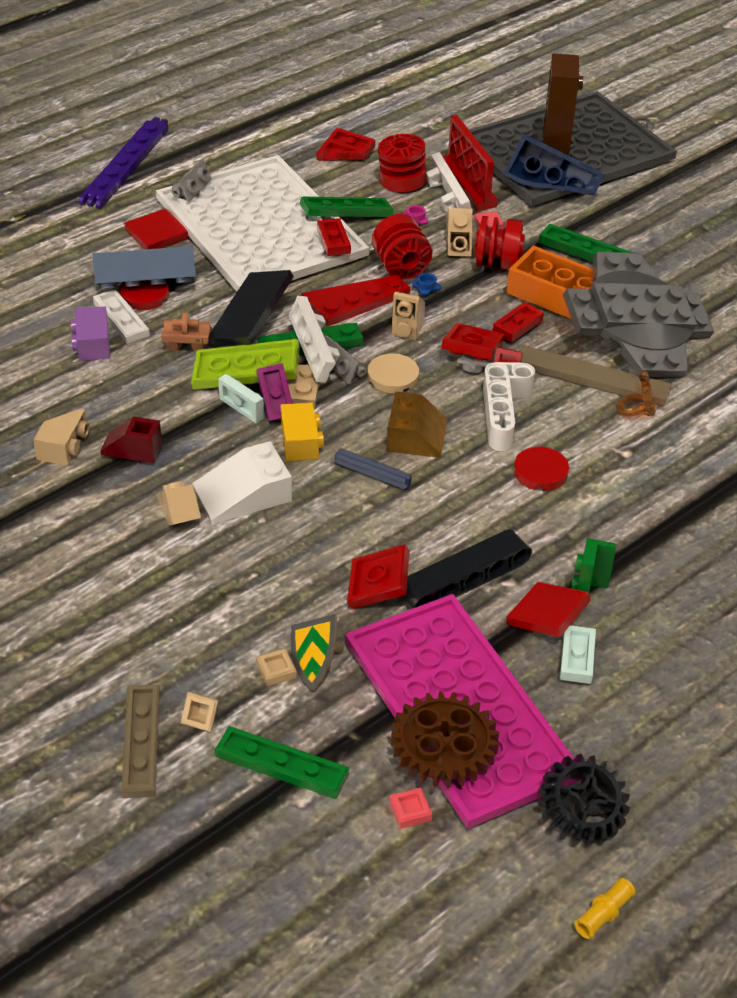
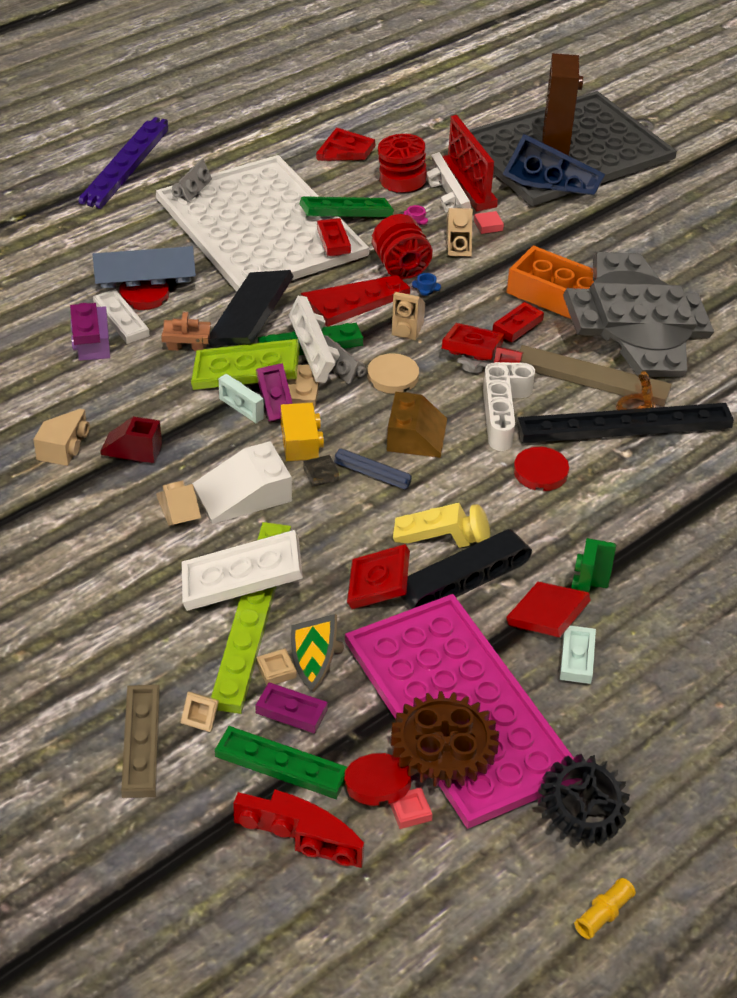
red tile [124,208,189,250] -> none
red wheel [474,216,525,270] -> none
green plate [538,223,633,263] -> none
none -> magenta plate [70,303,100,345]
none -> white plate [182,530,303,611]
none -> lime plate [211,522,291,714]
none -> red slope [233,790,364,868]
none -> magenta plate [255,682,328,734]
none -> clear smoke plate [303,455,339,487]
none -> red tile [344,753,411,806]
none -> light yellow piece [393,503,490,548]
none -> black plate [517,403,734,443]

